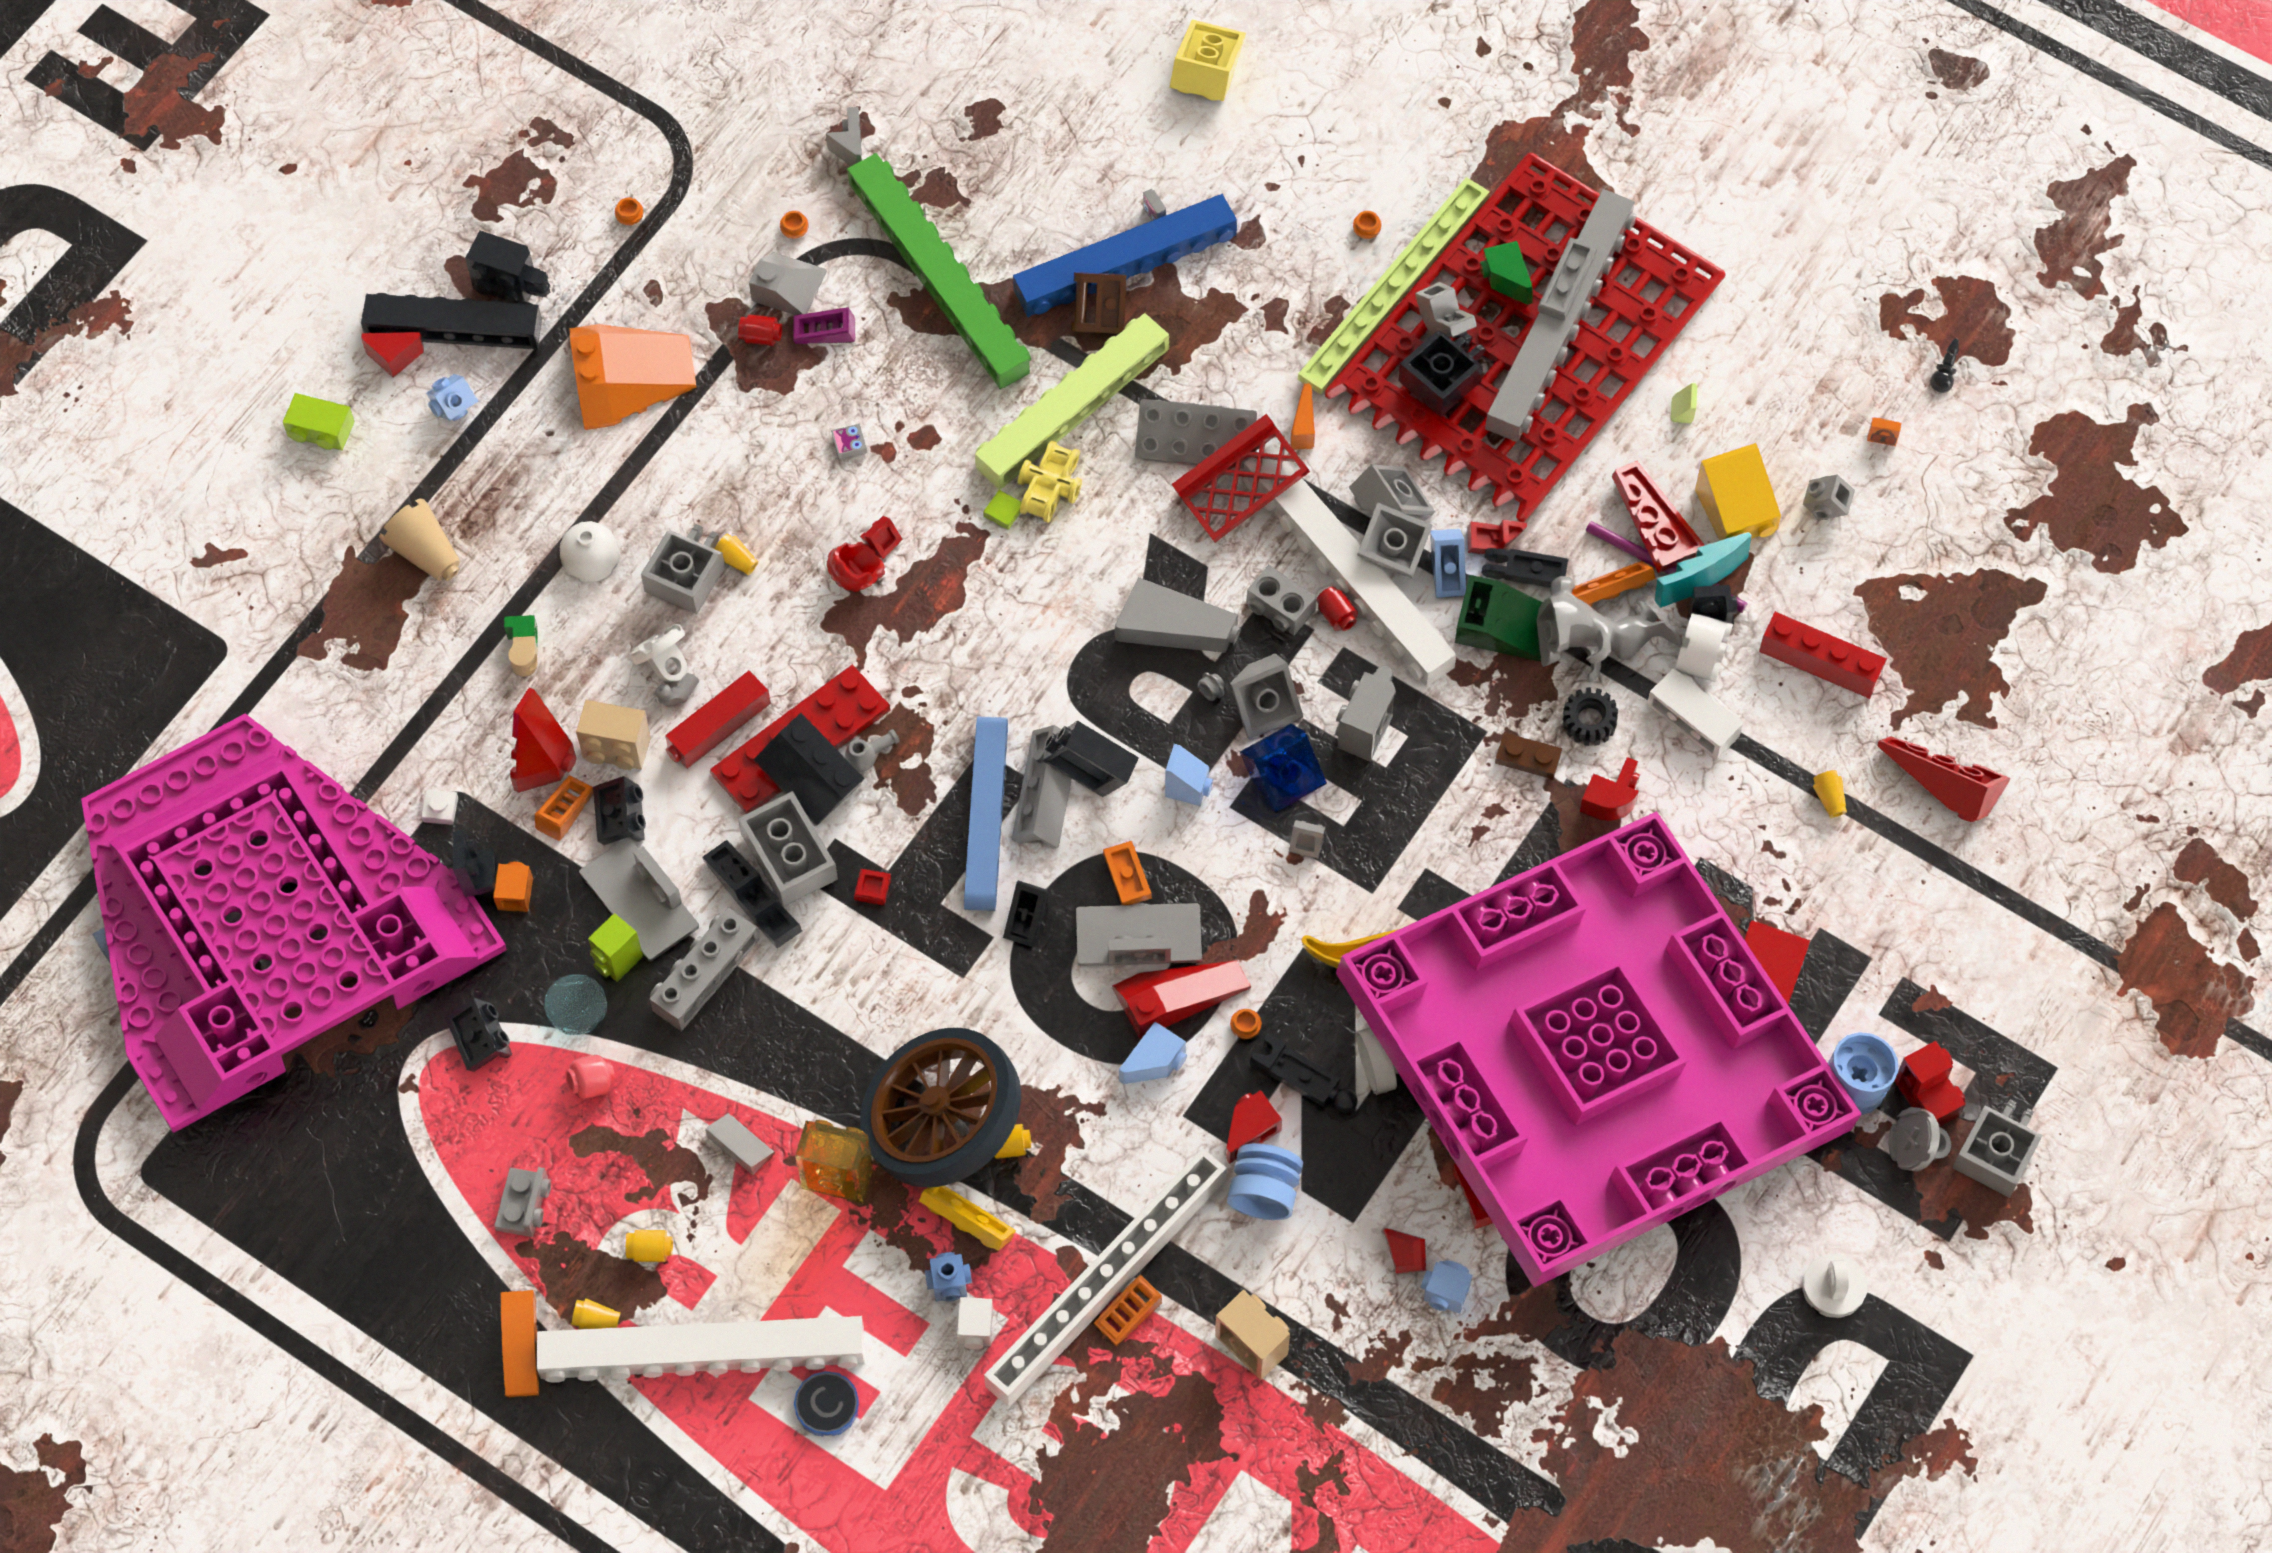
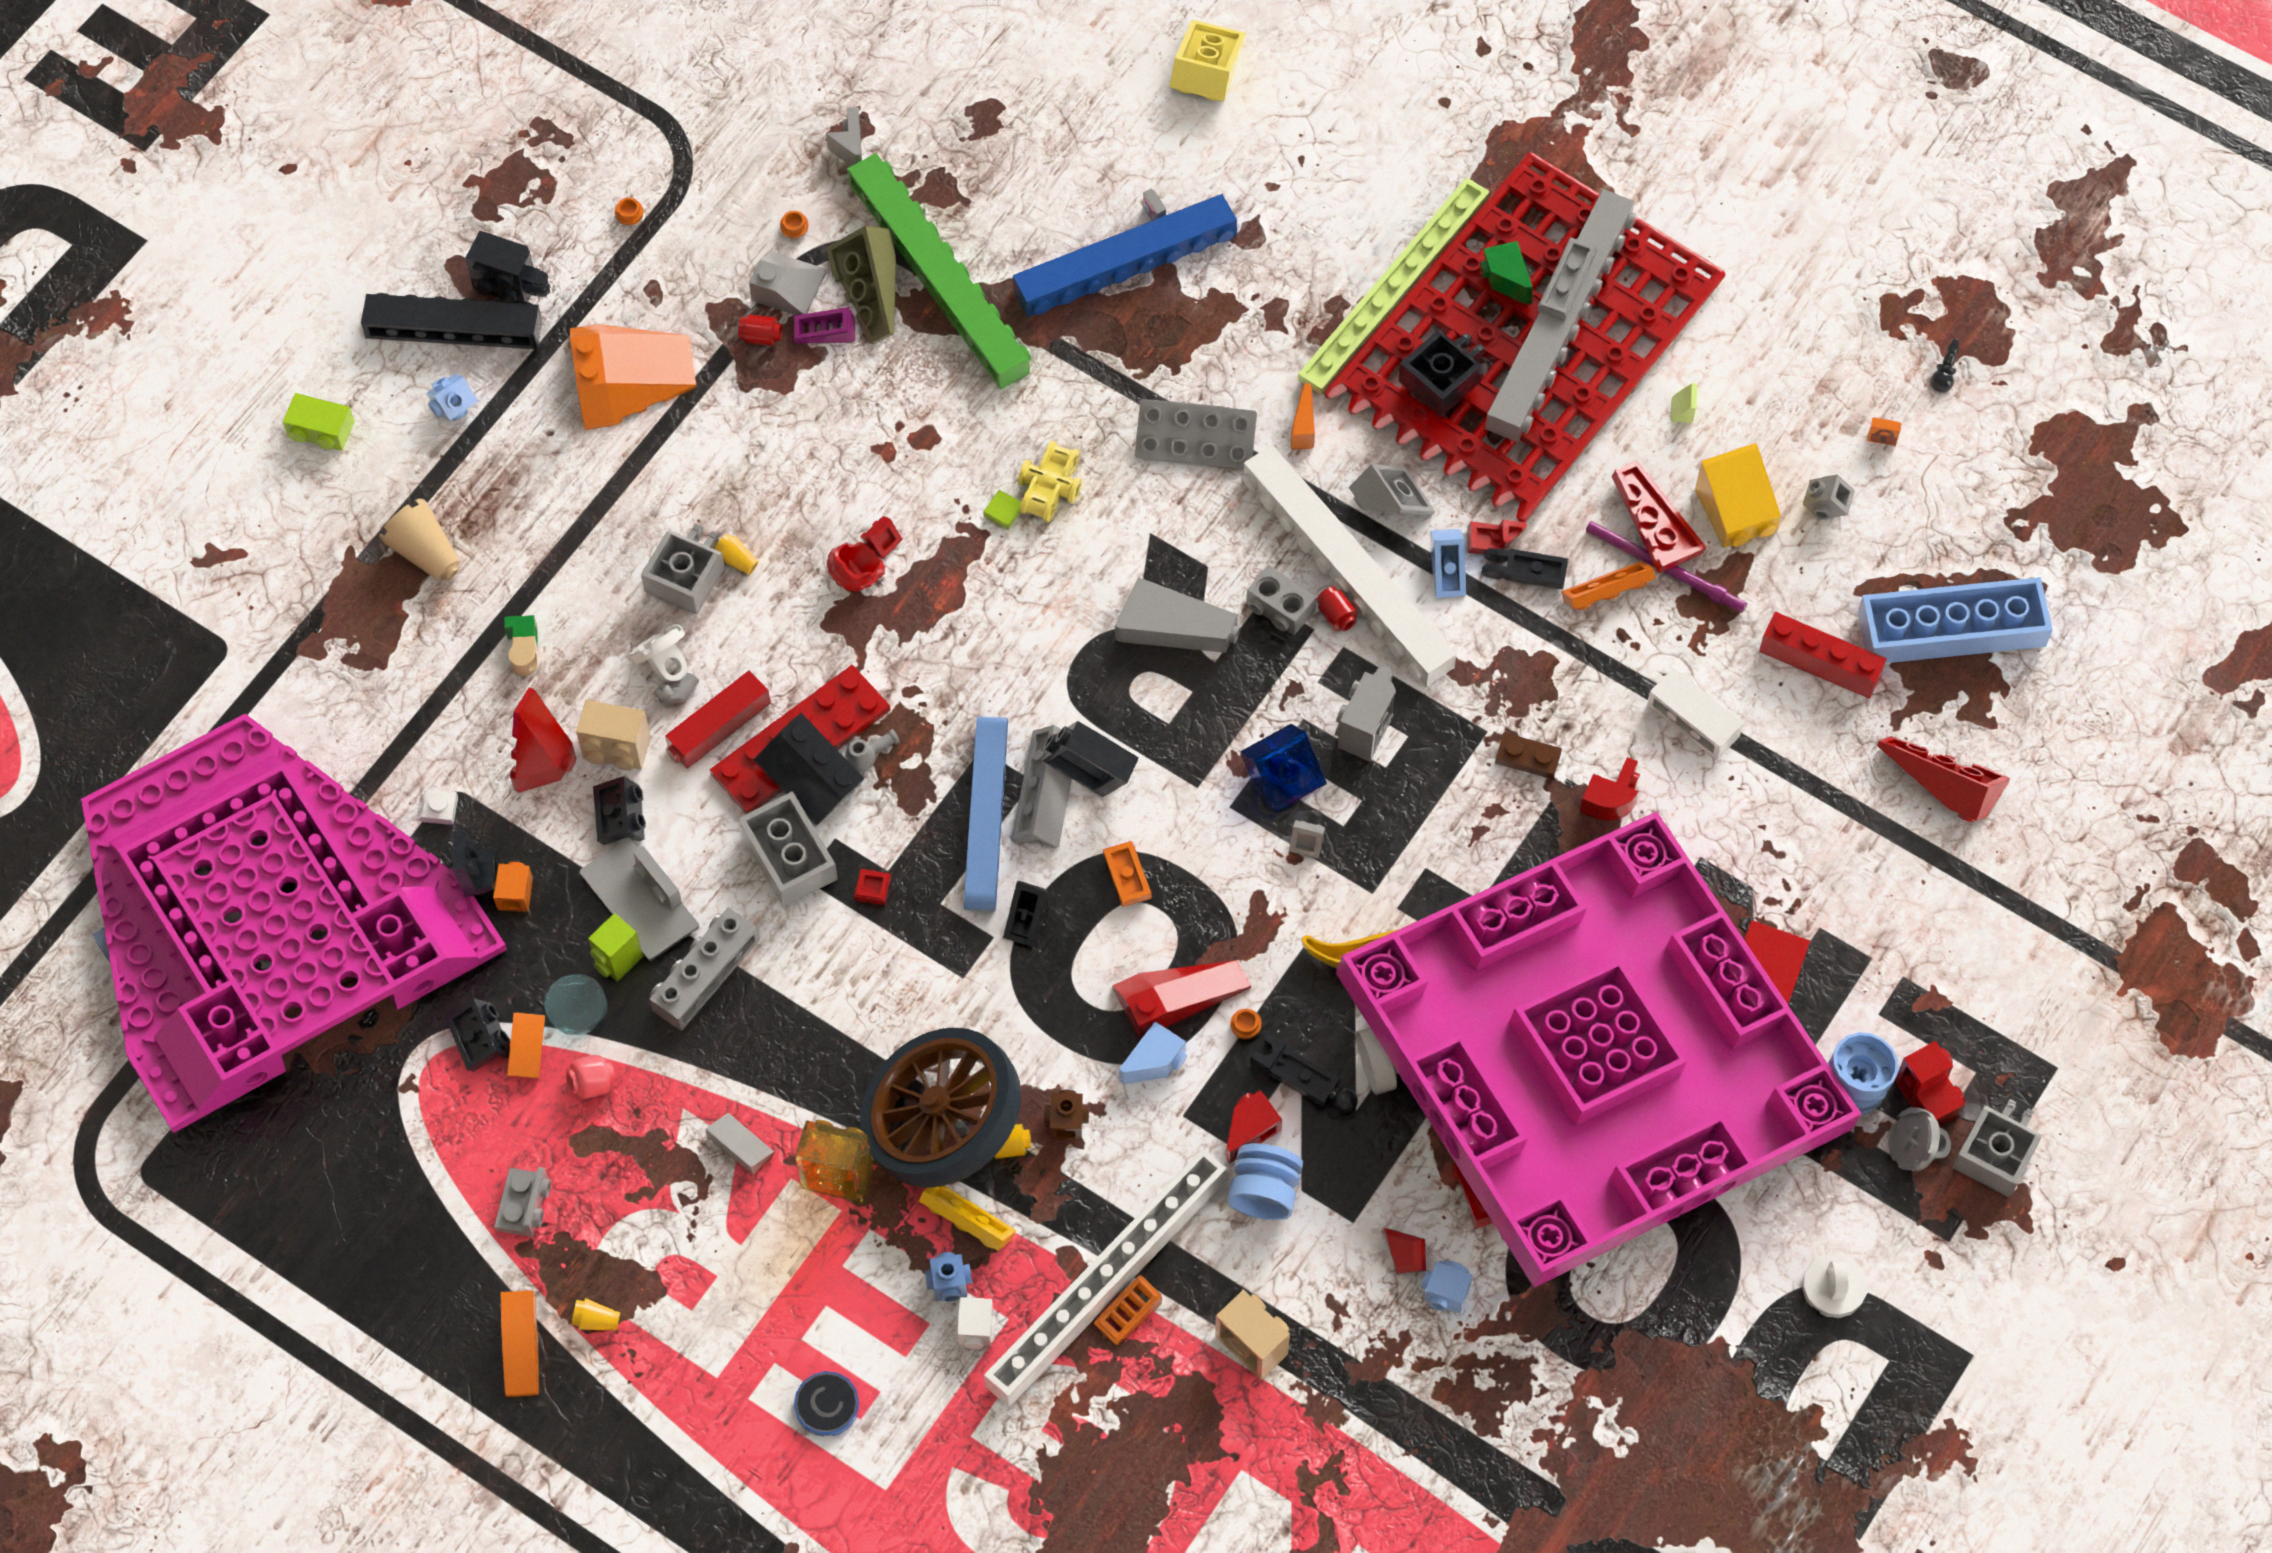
red slope [361,332,424,378] -> none
orange slope [535,775,593,841] -> none
white brick [537,1316,865,1382] -> none
white cylinder [560,521,620,582] -> none
yellow brick [625,1230,673,1262] -> none
black slope [702,840,802,949] -> none
tile [831,423,867,460] -> none
yellowish green brick [975,313,1169,490] -> none
reddish brown plate [1071,272,1127,333] -> none
light grey bracket [1076,903,1202,966] -> none
light blue slope [1165,744,1213,806] -> none
red fence [1171,413,1310,543] -> none
light grey plate [1198,673,1225,701] -> none
light grey slope [1230,654,1304,739] -> none
orange plate [1353,211,1382,239] -> none
light grey slope [1357,503,1433,578] -> none
light grey brick [1415,282,1477,338] -> none
dark green slope [1455,575,1543,662] -> none
light grey animal [1537,576,1682,682] -> none
black tyre [1562,687,1618,746] -> none
teal slope [1654,532,1752,608] -> none
white brick [1675,613,1733,682] -> none
black bracket [1687,585,1737,628] -> none
yellow cone [1813,770,1847,818] -> none
none -> orange slope [507,1013,545,1078]
none -> olive wedge [826,225,896,344]
none -> reddish brown brick [1044,1089,1089,1141]
none -> light blue brick [1858,577,2053,663]

